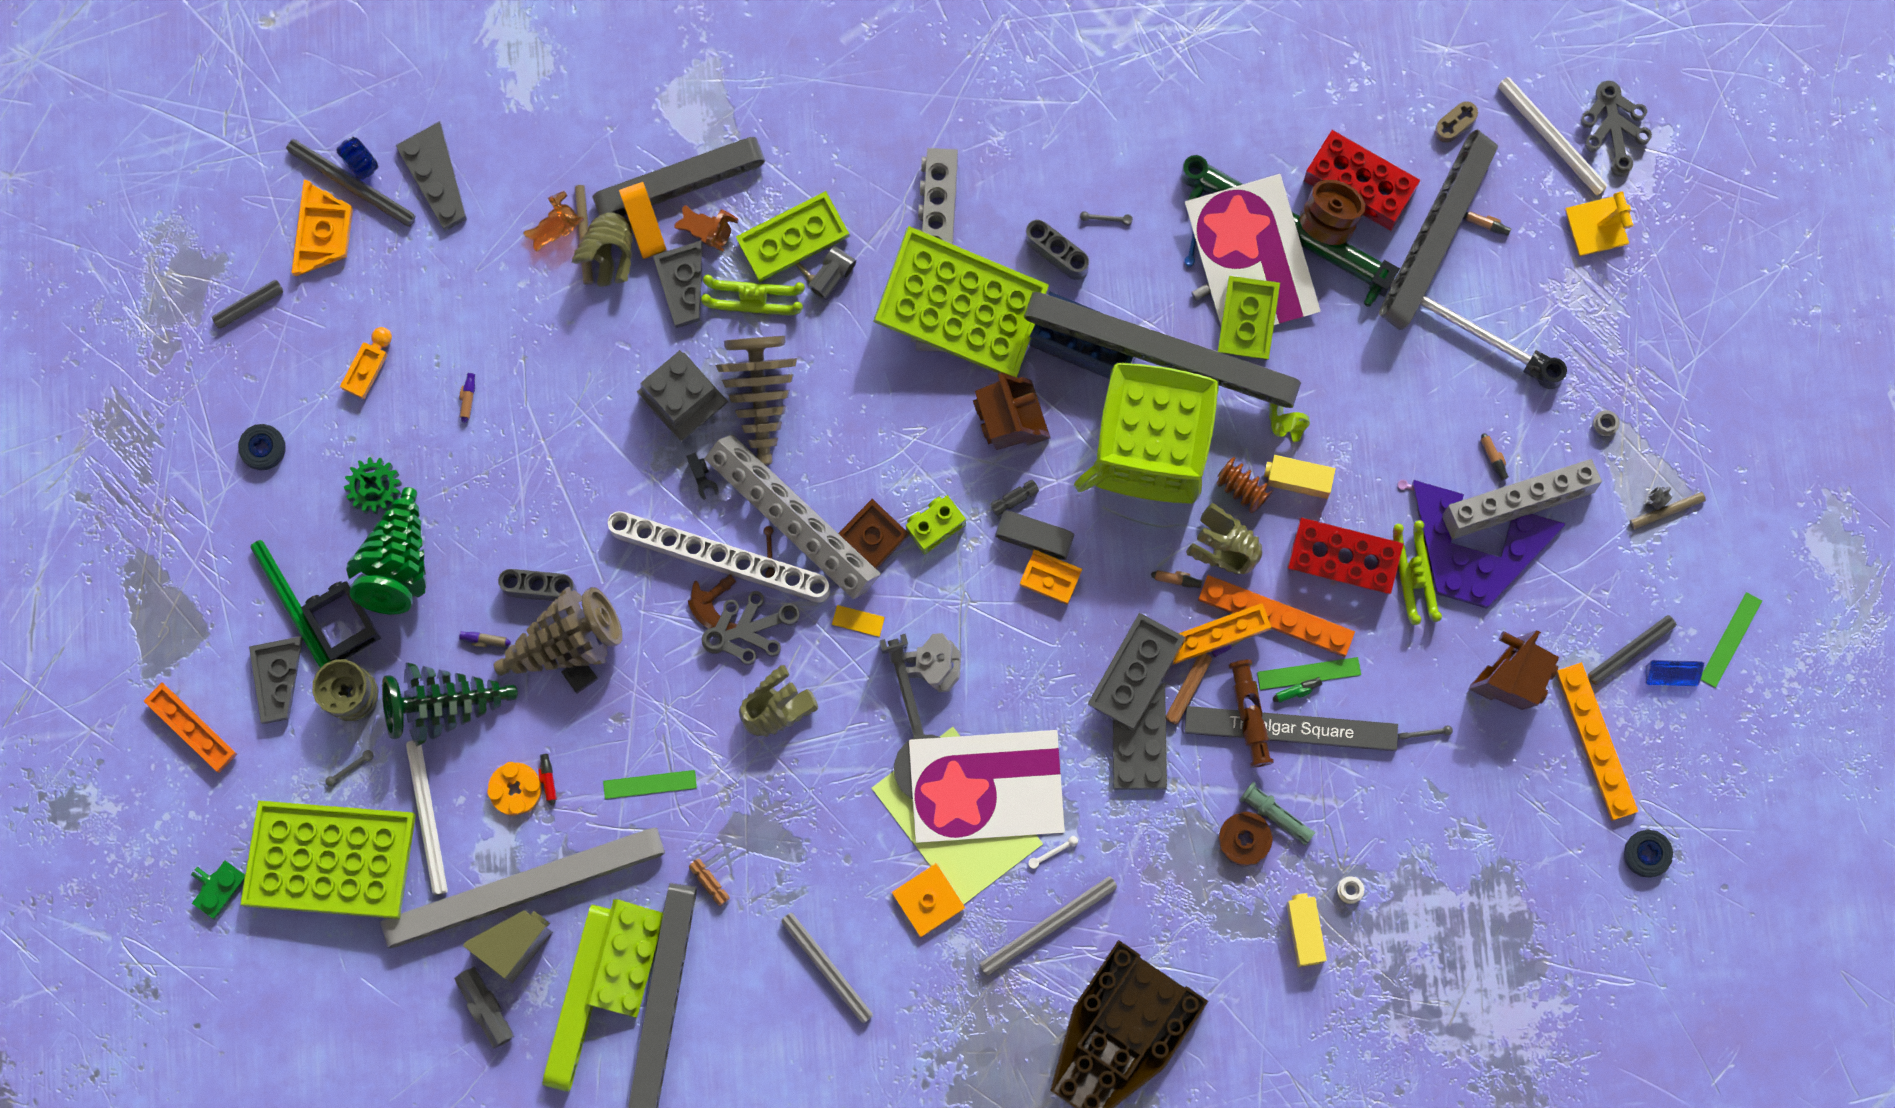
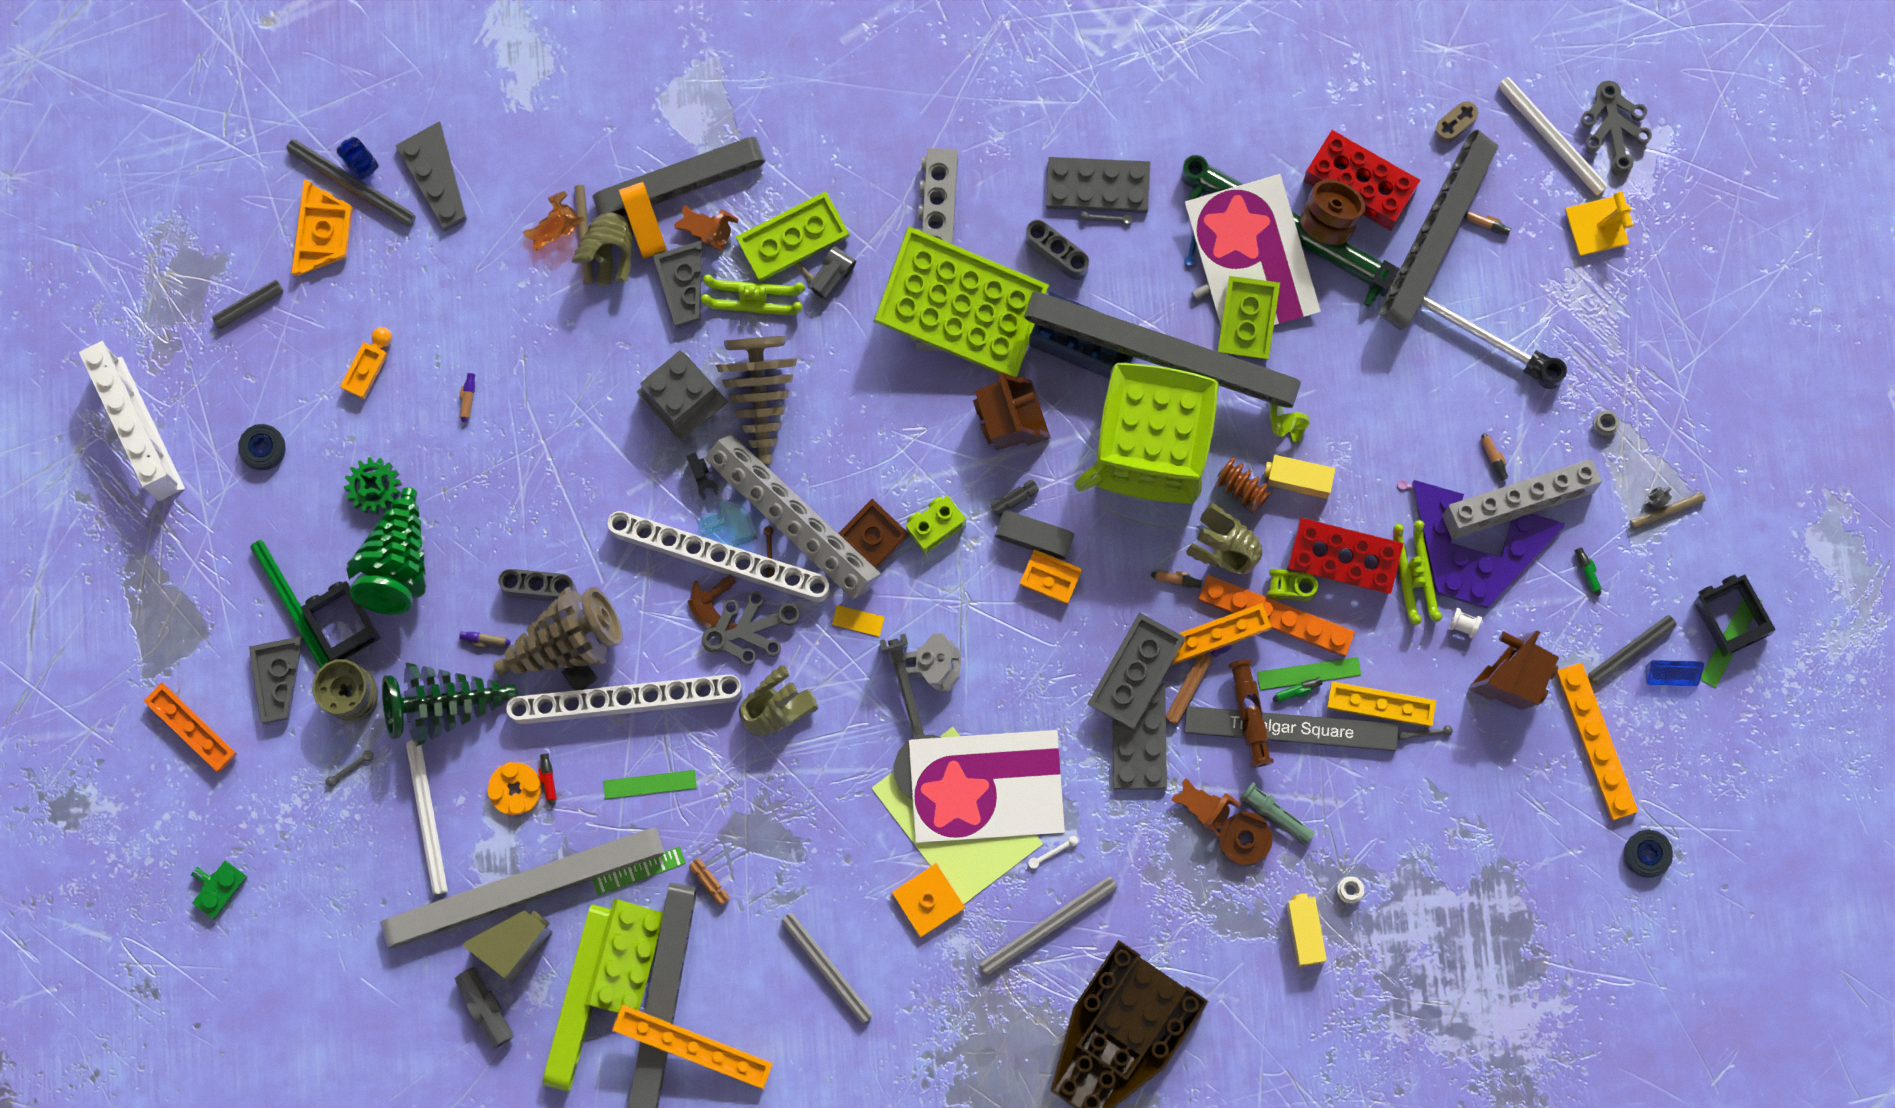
lime plate [240,800,416,919] -> none
none -> white window [79,341,185,502]
none -> white beam [506,675,743,724]
none -> bright green sticker [593,846,686,896]
none -> light orange plate [611,1005,773,1089]
none -> clear light blue brick [697,502,758,547]
none -> dark grey plate [1046,157,1150,213]
none -> dark orange hair [1172,778,1241,836]
none -> lime piece [1266,569,1318,602]
none -> yellow plate [1327,682,1436,728]
none -> white bush [1448,608,1482,639]
none -> piece [1574,547,1602,596]
none -> black window [1694,574,1776,657]

